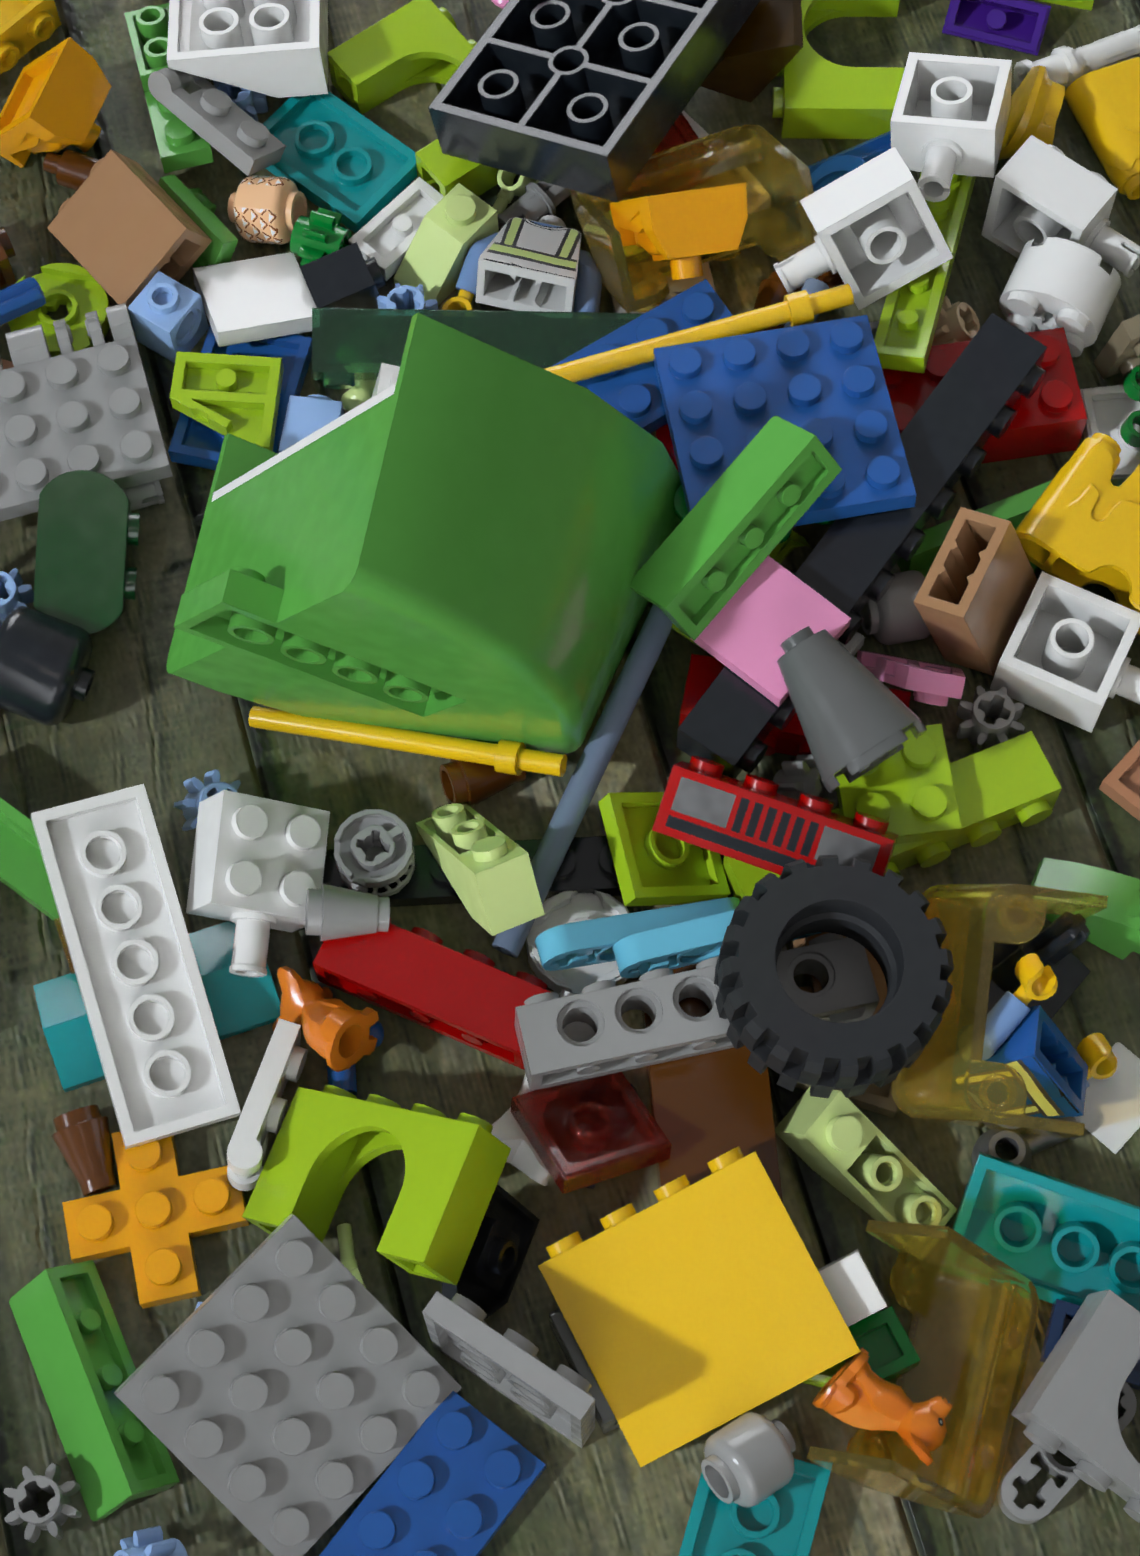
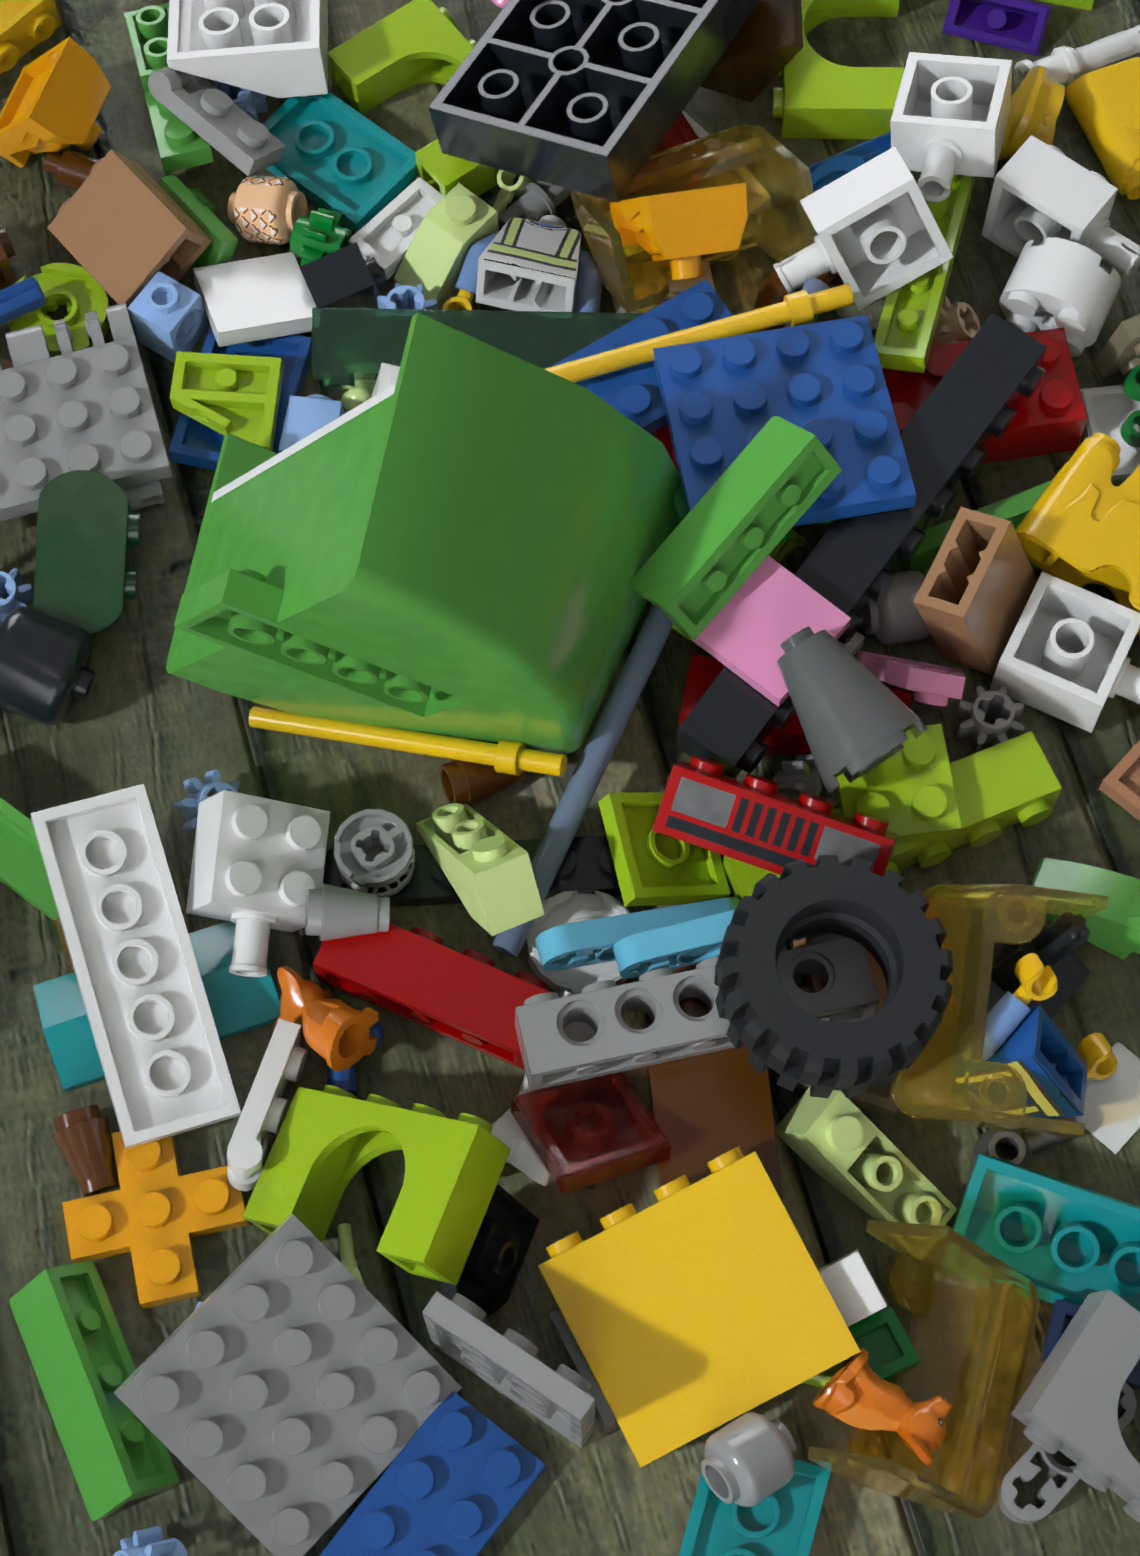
light grey gear [3,1463,82,1543] -> none

